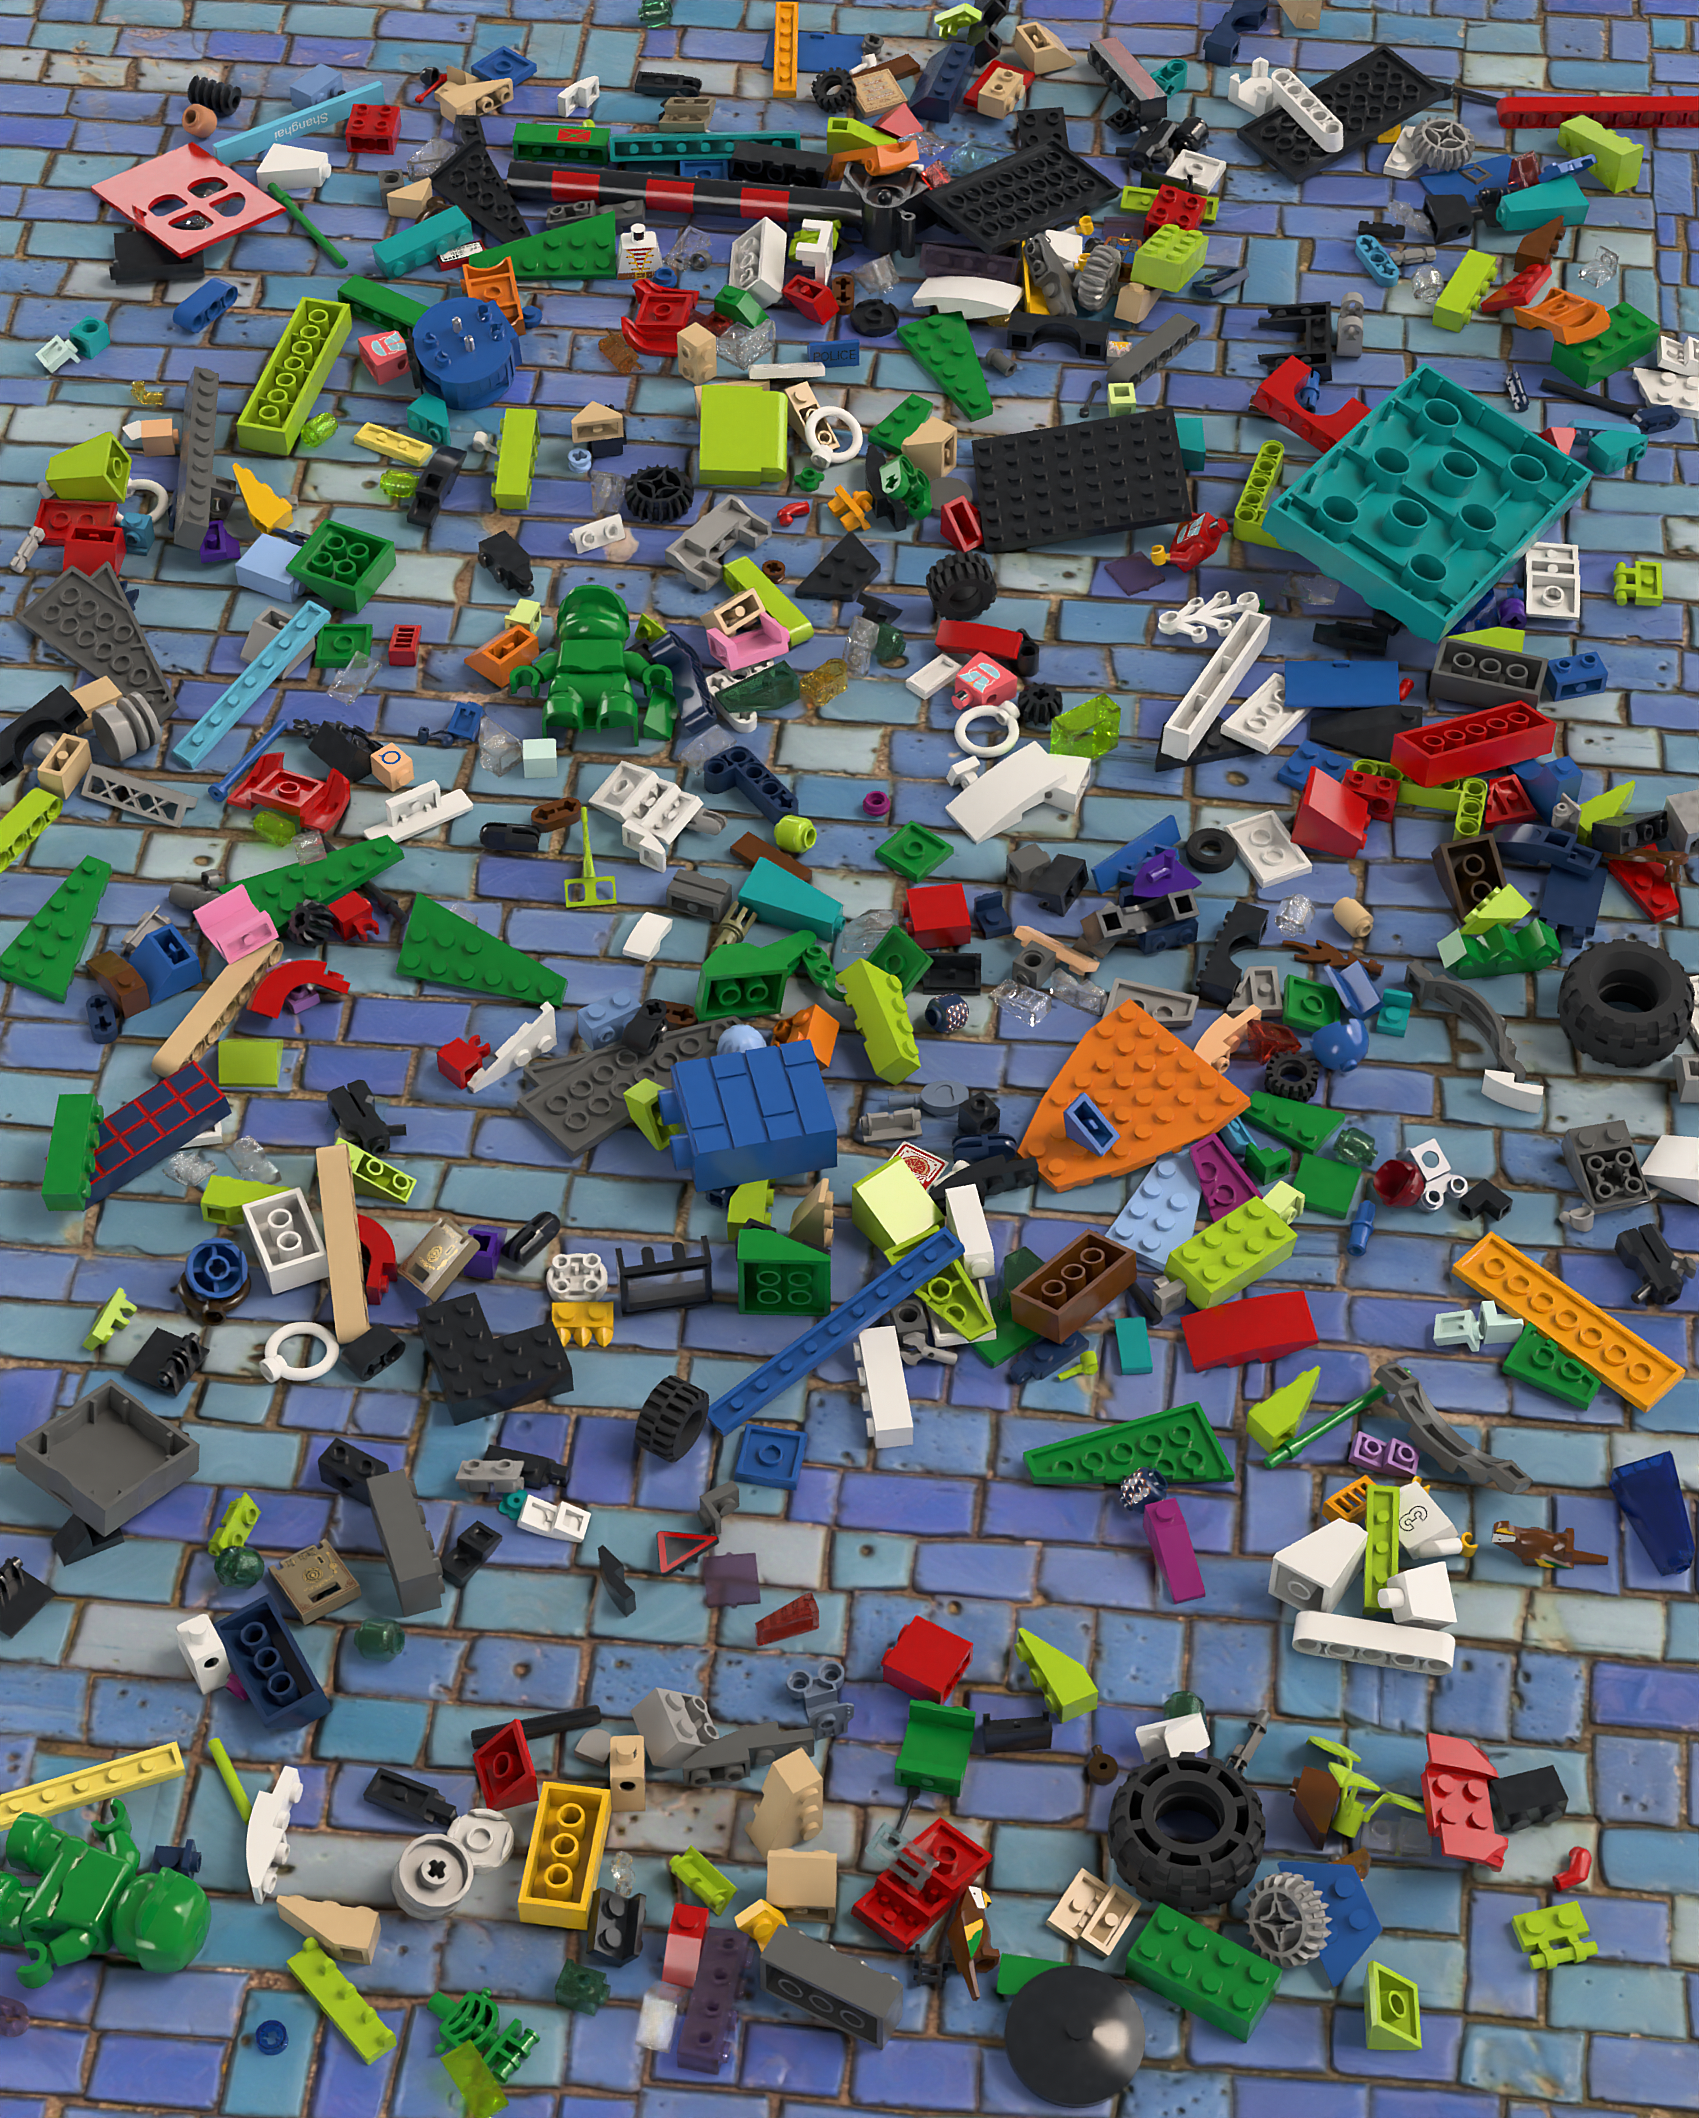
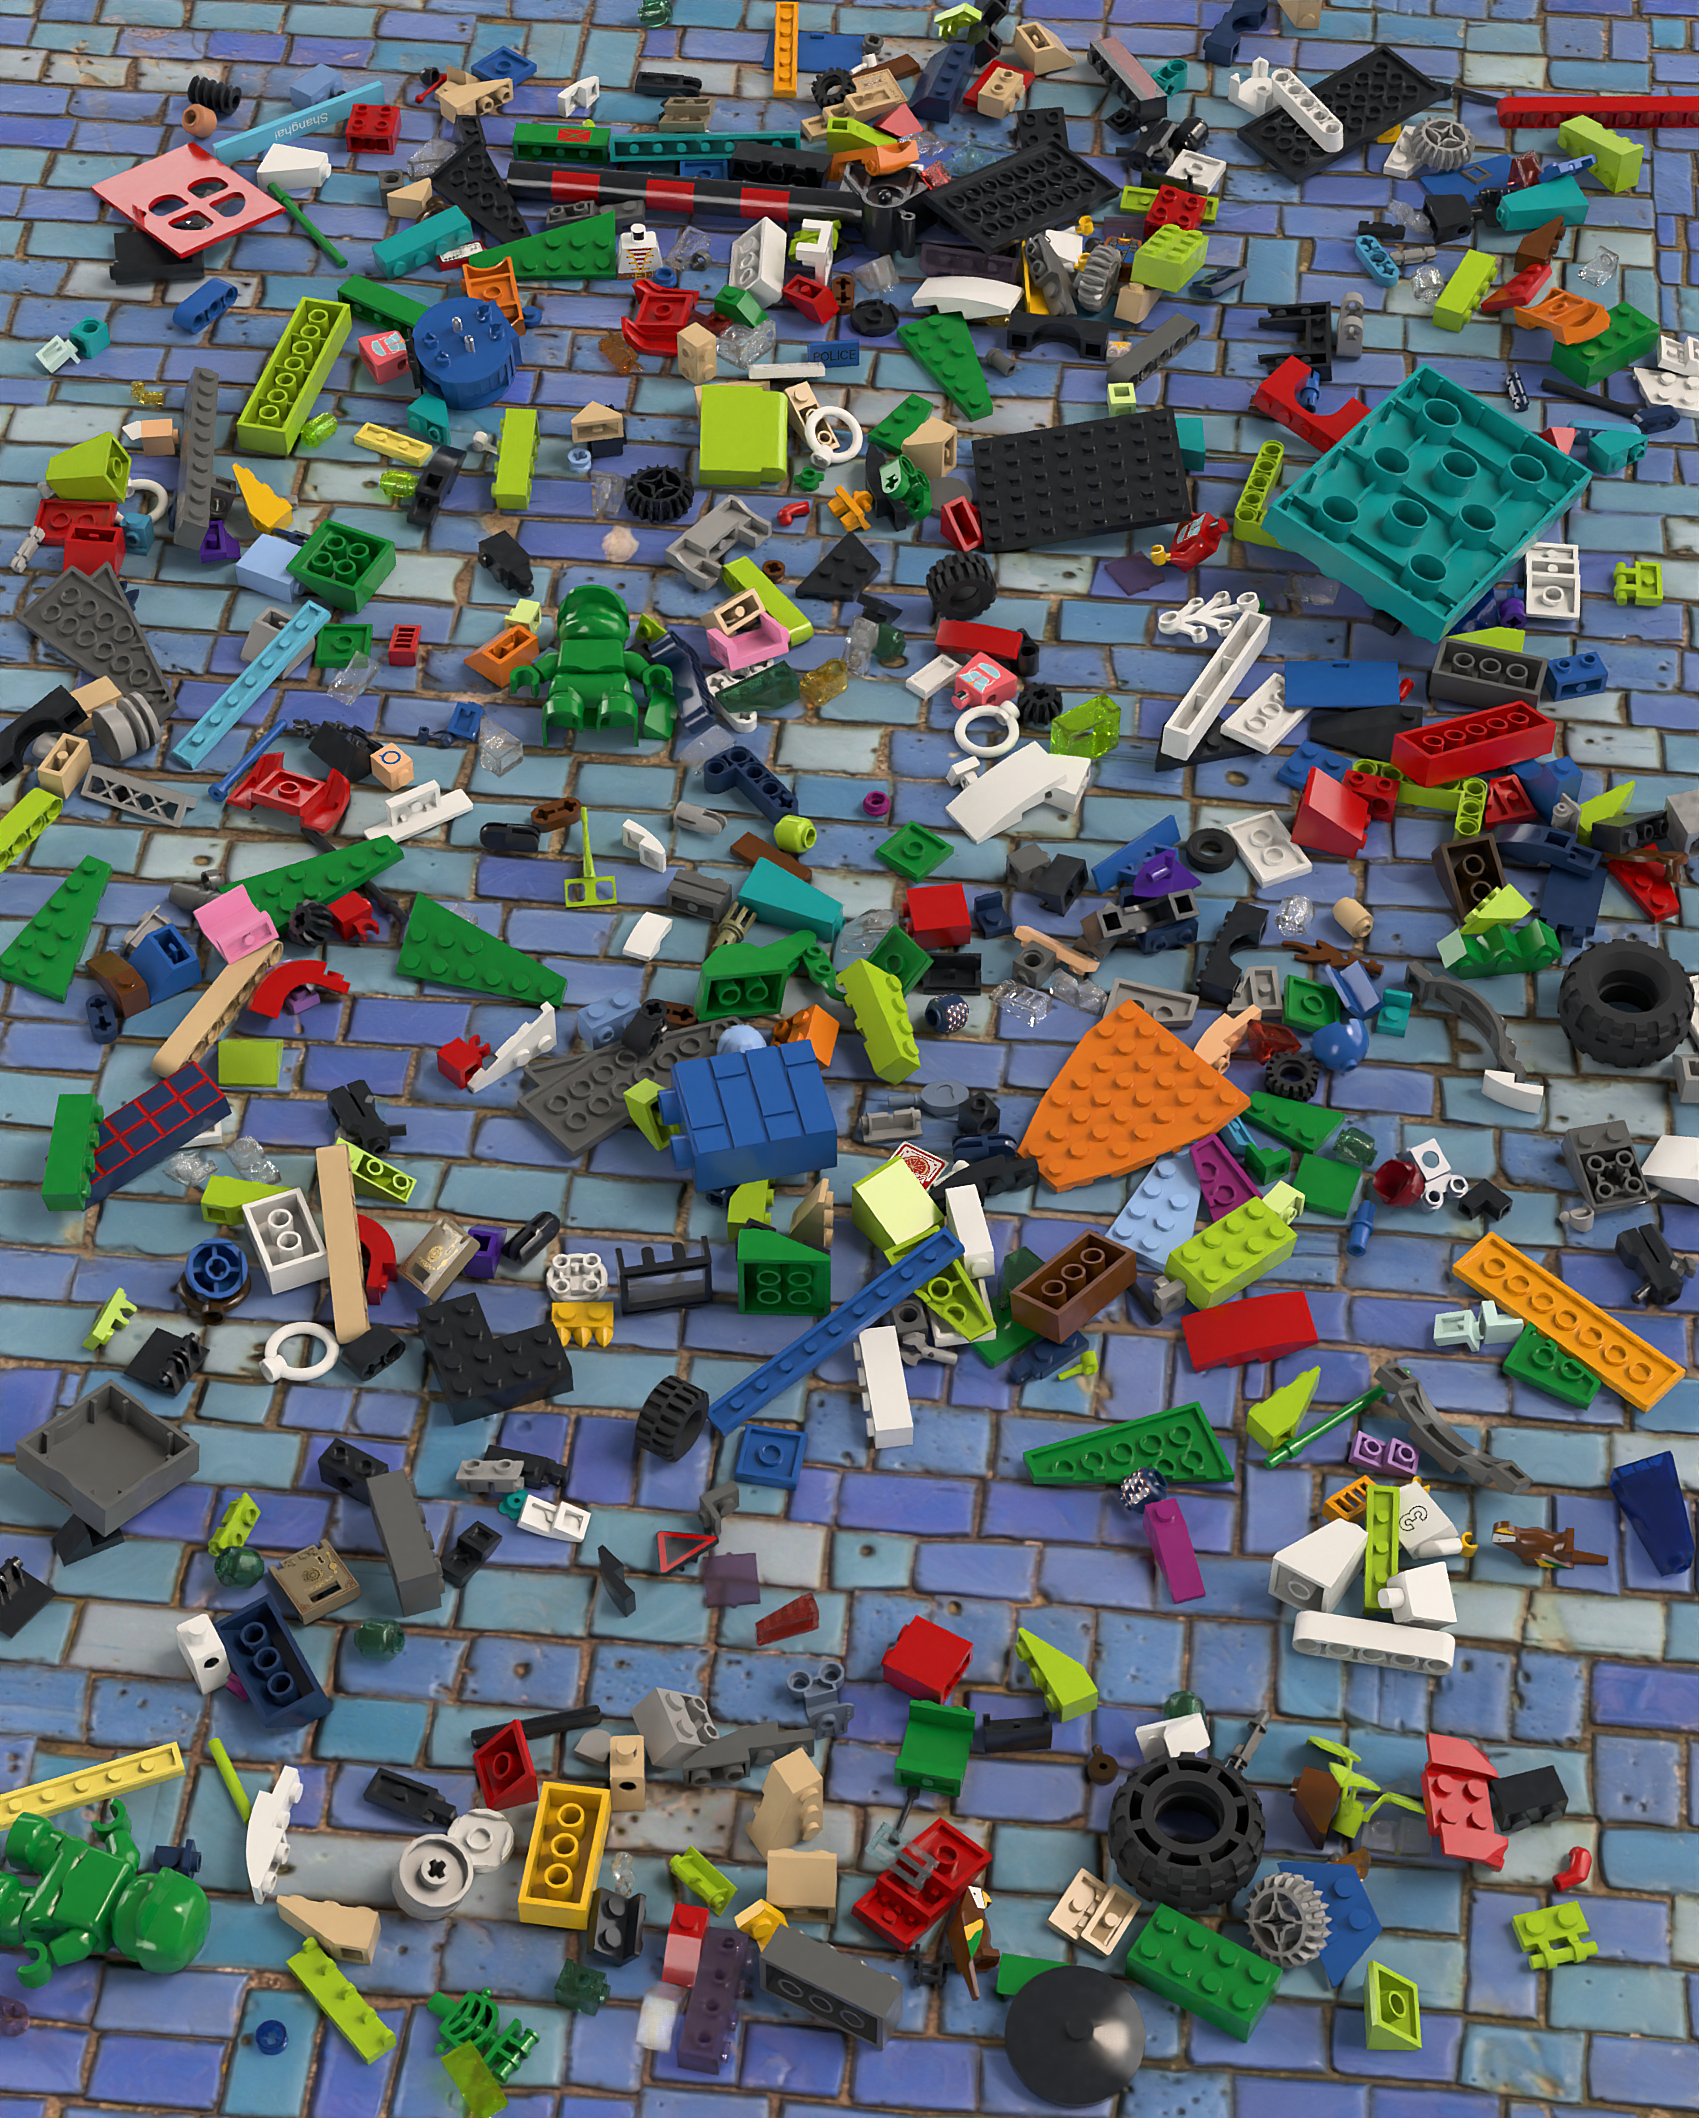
clear neon green brick [253,811,296,847] -> none
clear slope [292,829,327,866] -> none
light aqua panel [523,738,557,778] -> none
white hinge [569,514,625,554] -> none
white slope [588,761,704,845] -> none
blue slope [1063,1092,1121,1157] -> none
black hinge [1079,380,1101,418] -> none
teal tile [1114,1317,1153,1375] -> none
black hinge [1313,621,1389,656] -> none
none -> tan slope [800,85,897,143]

